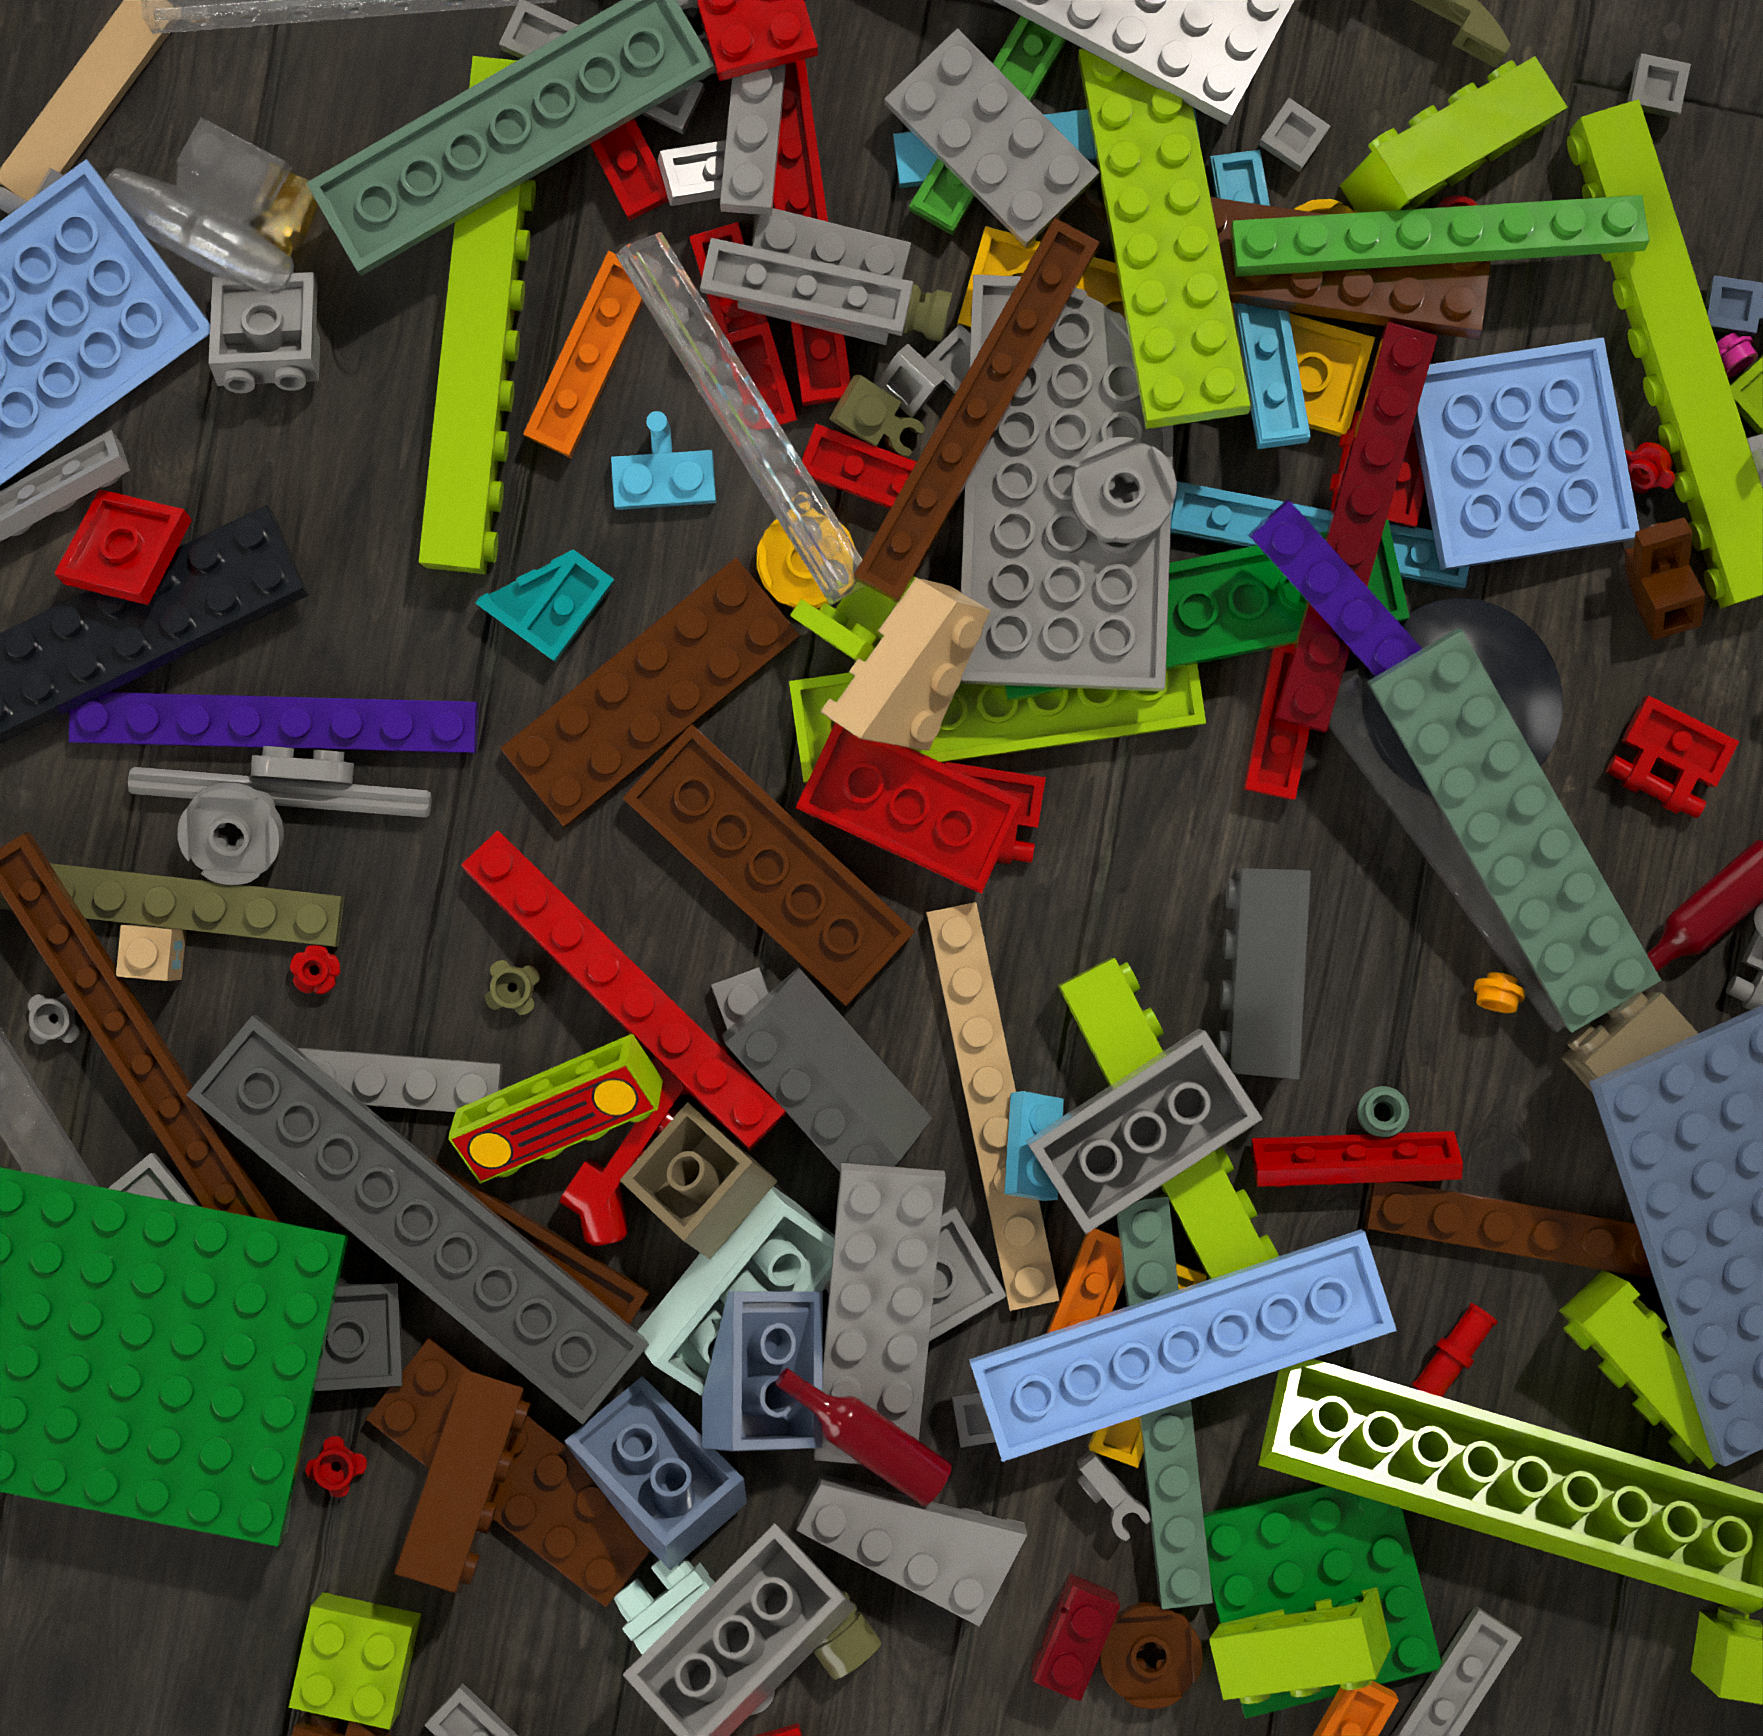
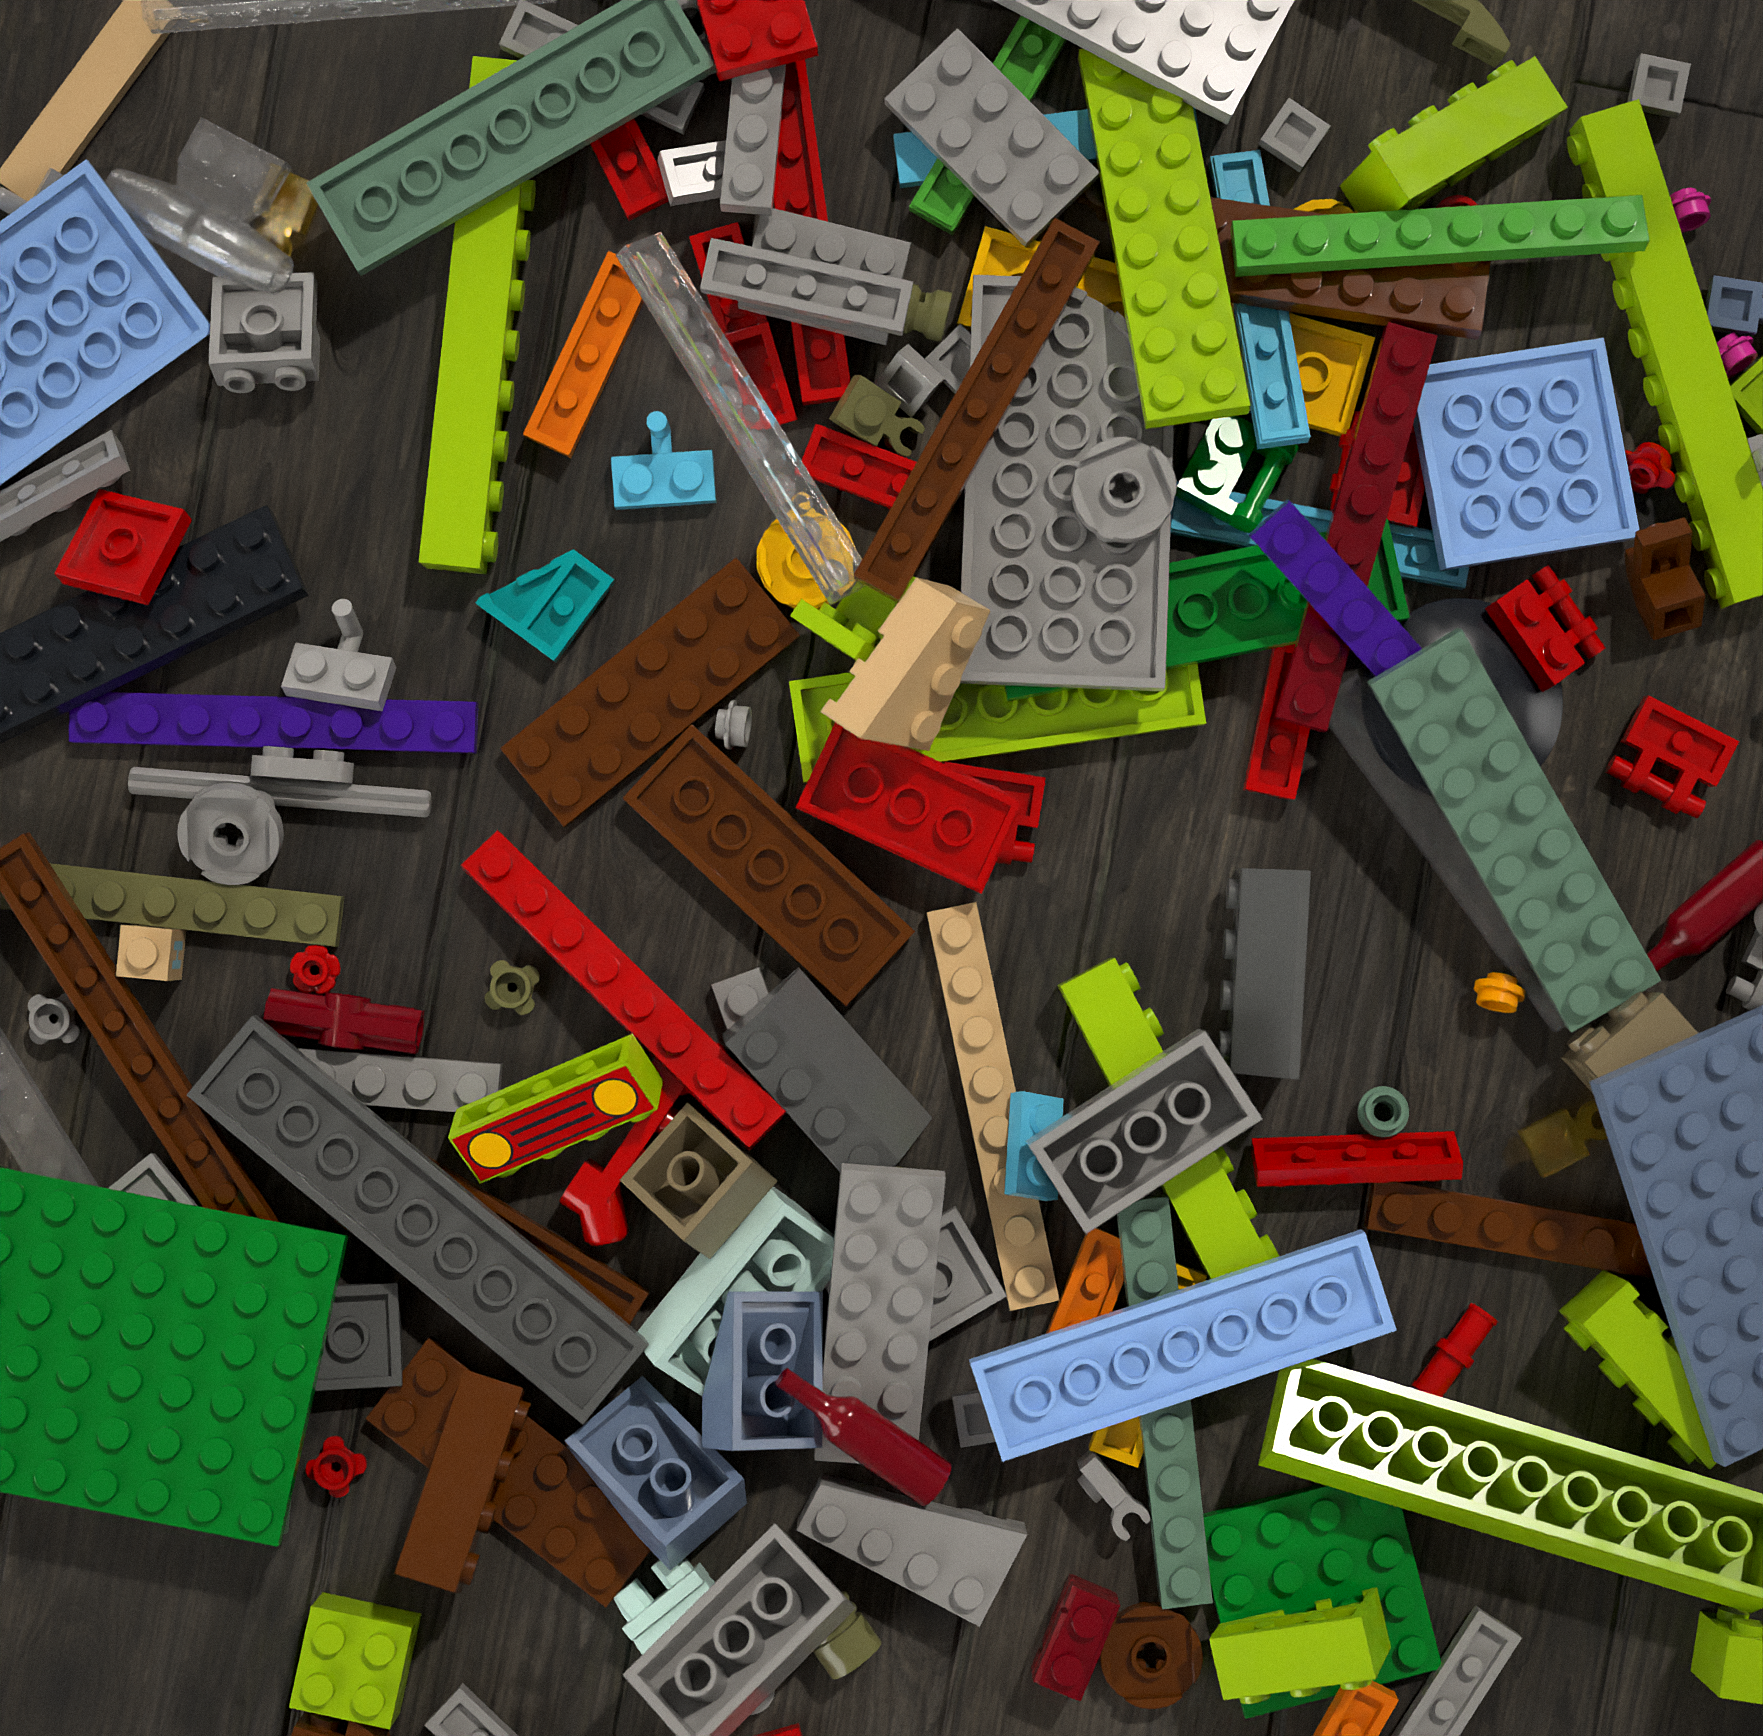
none -> dark red piece [263,988,425,1054]
none -> light grey plate [281,599,396,711]
none -> light grey plate [715,700,752,750]
none -> green plate [1175,416,1299,533]
none -> red plate [1485,564,1606,693]
none -> clear yellow plate [1517,1100,1608,1178]
none -> dark pink plate [1670,188,1711,233]

